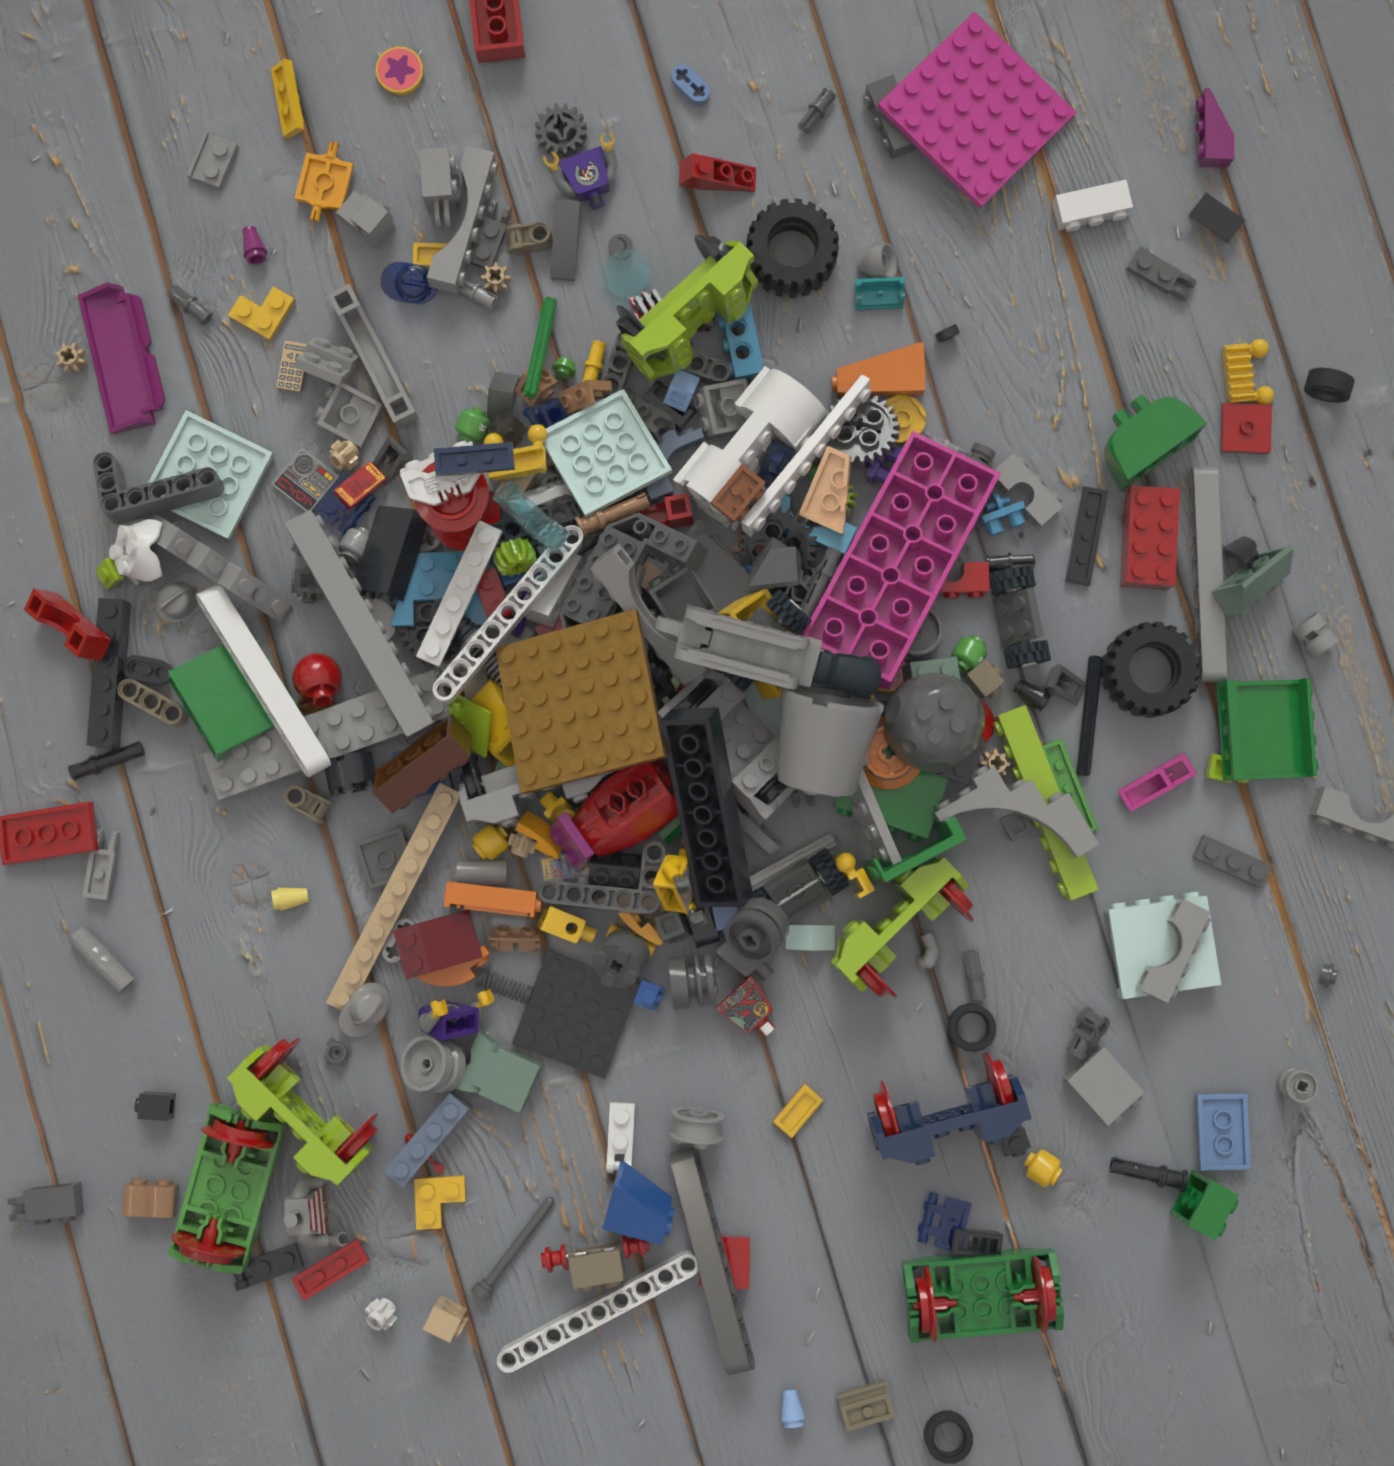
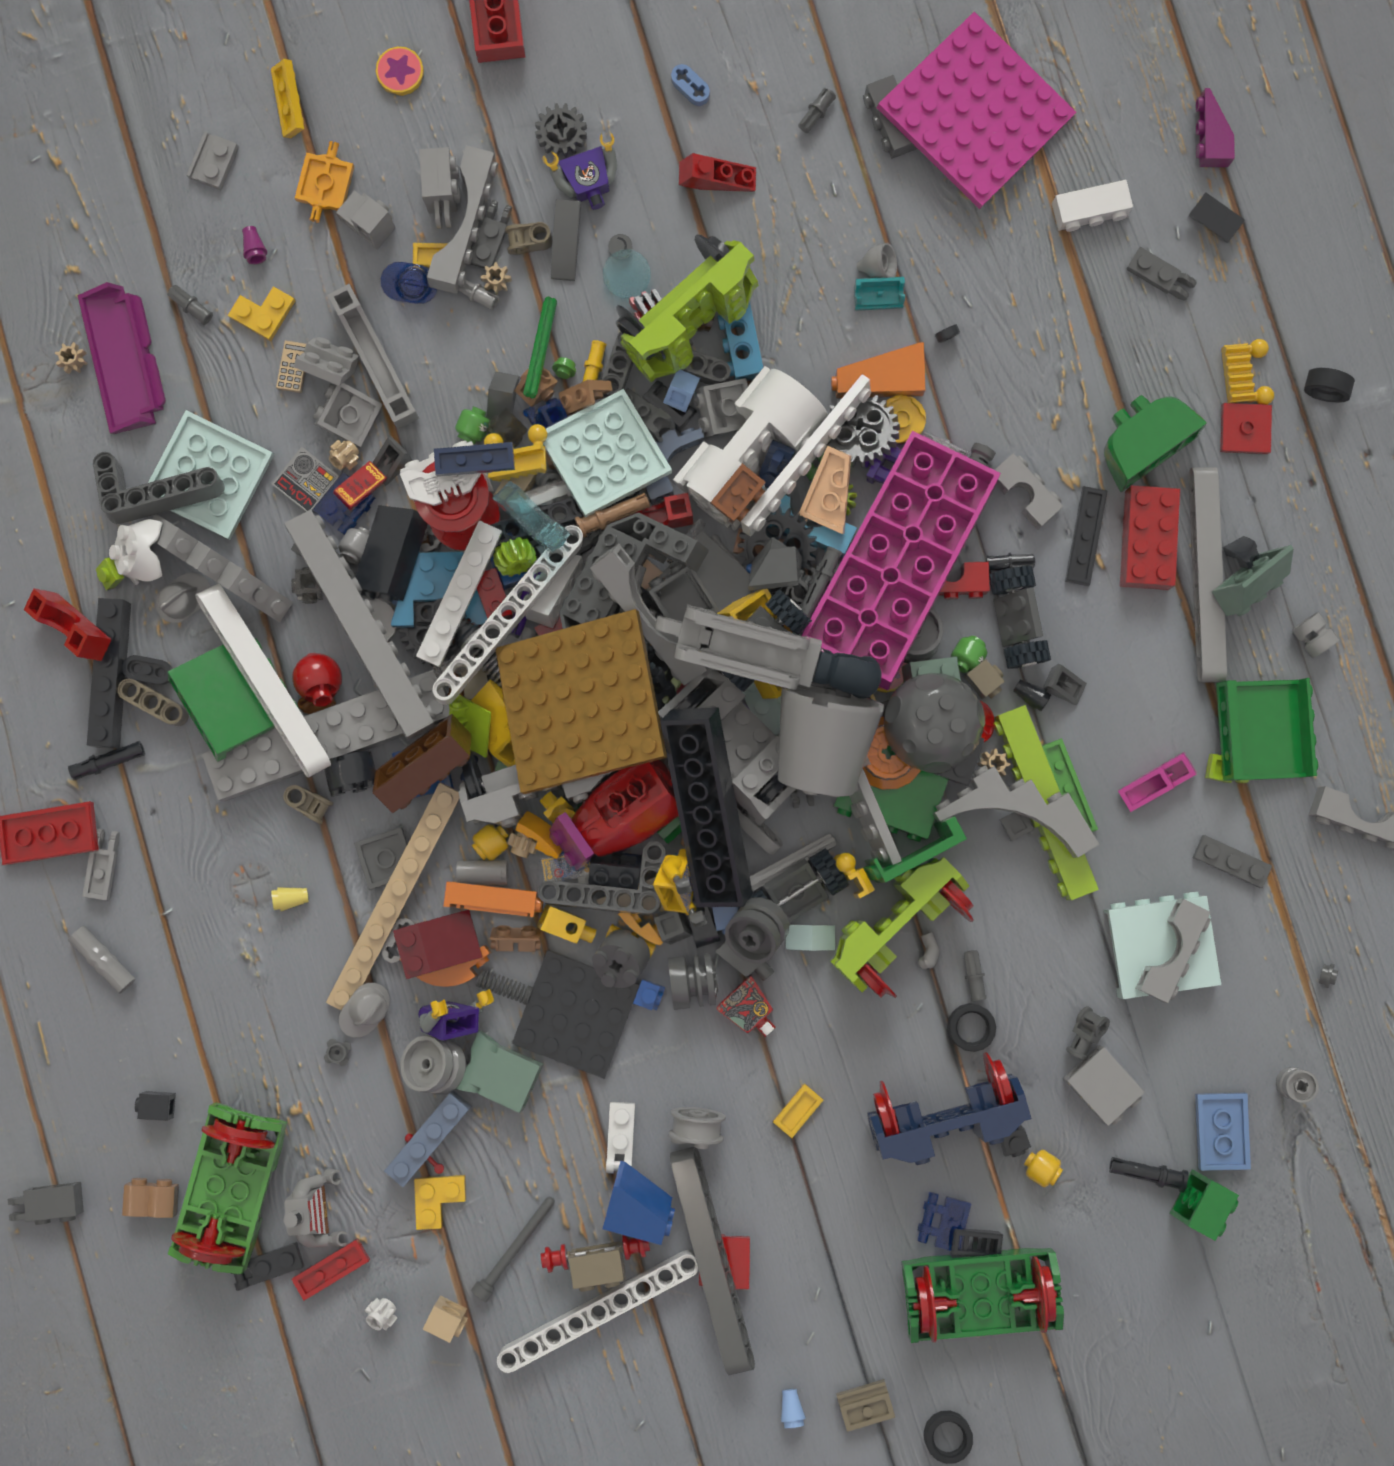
lime piece [227,1038,378,1186] -> none
black tyre [746,198,839,298] -> none
dark azure hips [978,493,1025,537] -> none
black axle [1076,655,1103,776] -> none
black tyre [1101,622,1201,718] -> none

